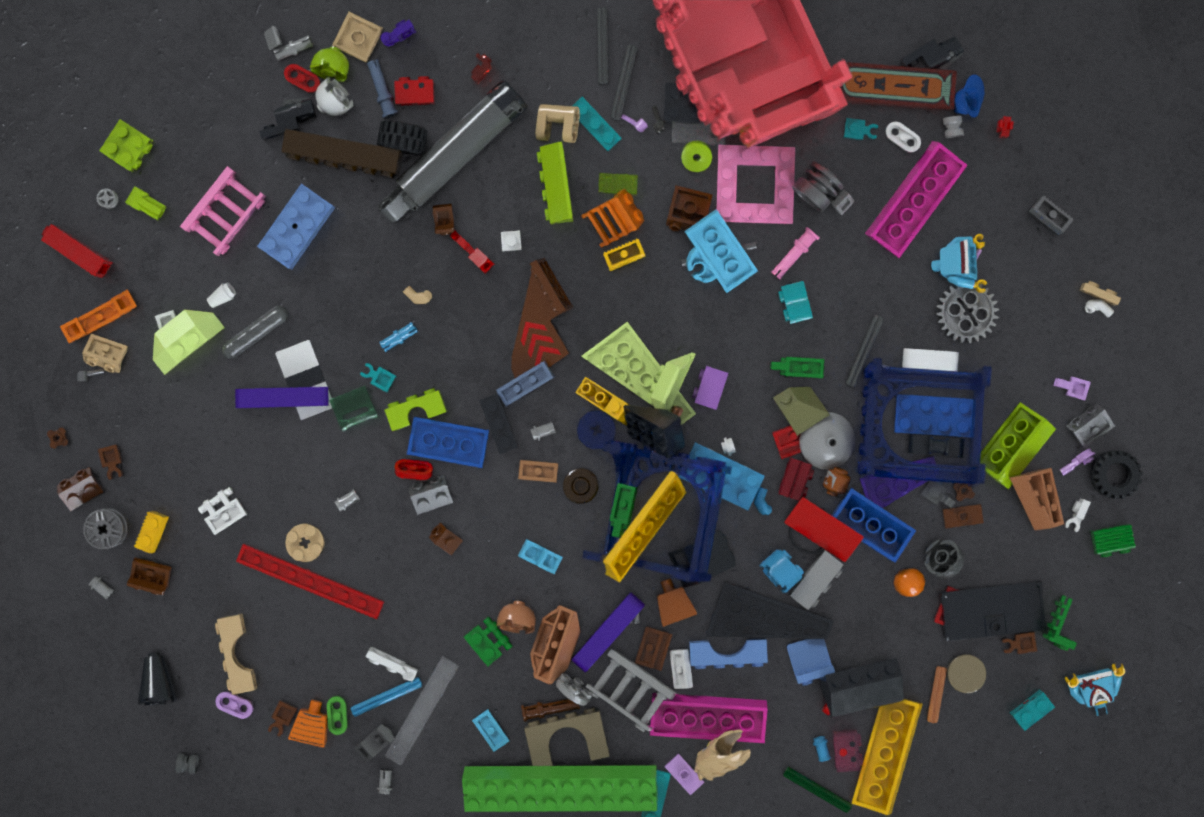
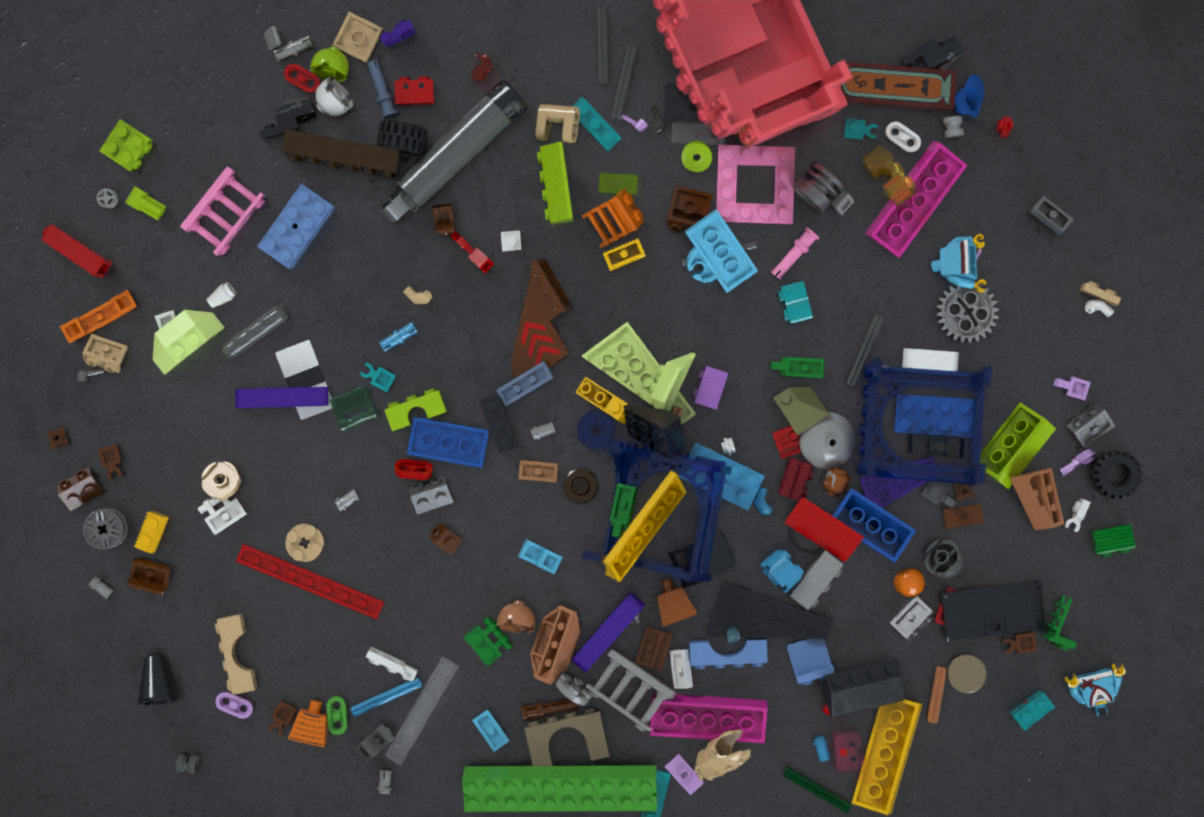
none -> tan plate [202,461,241,501]
none -> clear light blue plate [727,626,740,645]
none -> clear yellow arch [862,145,916,207]
none -> flat silver bracket [890,596,936,642]

